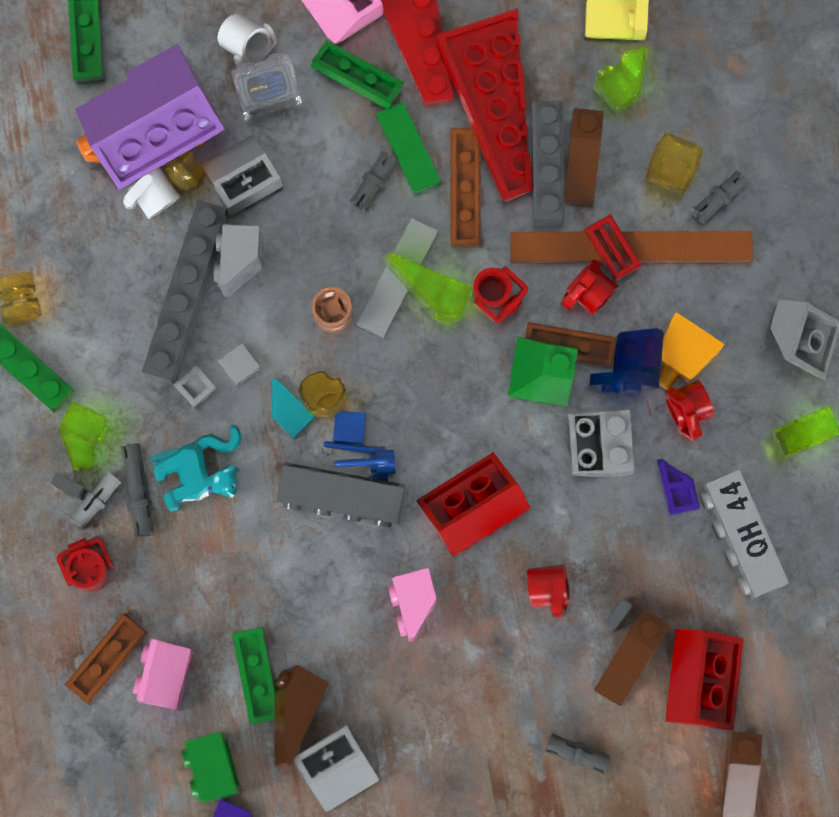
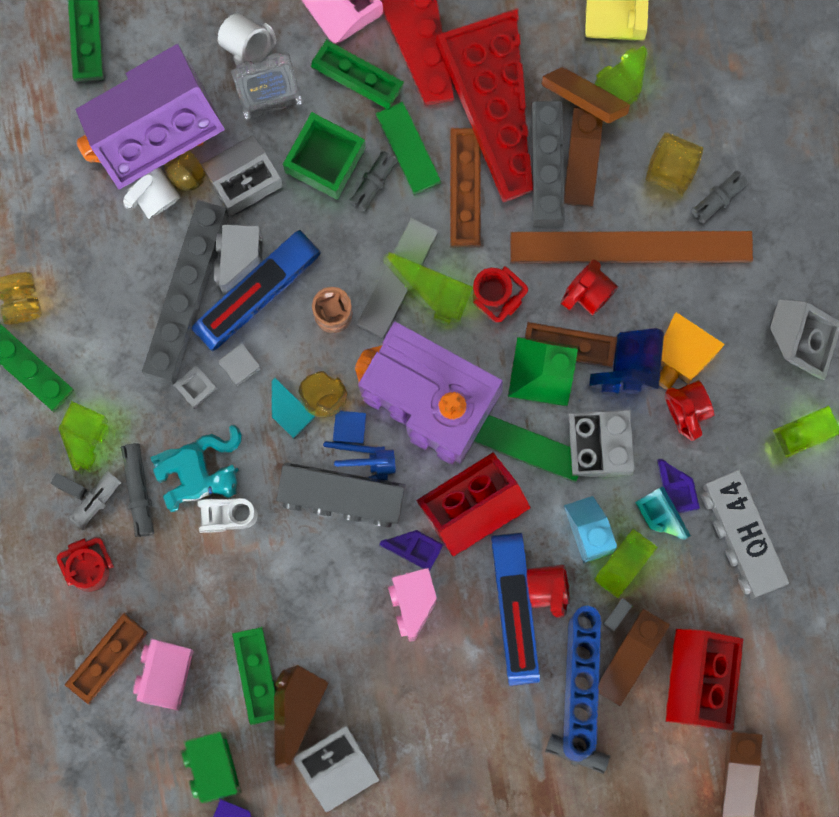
red tile [584,214,642,282] -> none
none -> beam [191,230,321,351]
none -> white piece [197,498,258,533]
none -> green piece [283,112,366,200]
none -> medium lavender piece [355,321,503,465]
none -> dark purple tile [379,530,444,572]
none -> green tile [474,415,578,483]
none -> beam [491,532,540,686]
none -> dark orange tile [542,67,630,124]
none -> blue beam [563,606,601,762]
none -> medium azure slope [564,496,617,564]
none -> clear neon green slope [594,528,658,599]
none -> teal tile [635,486,691,540]

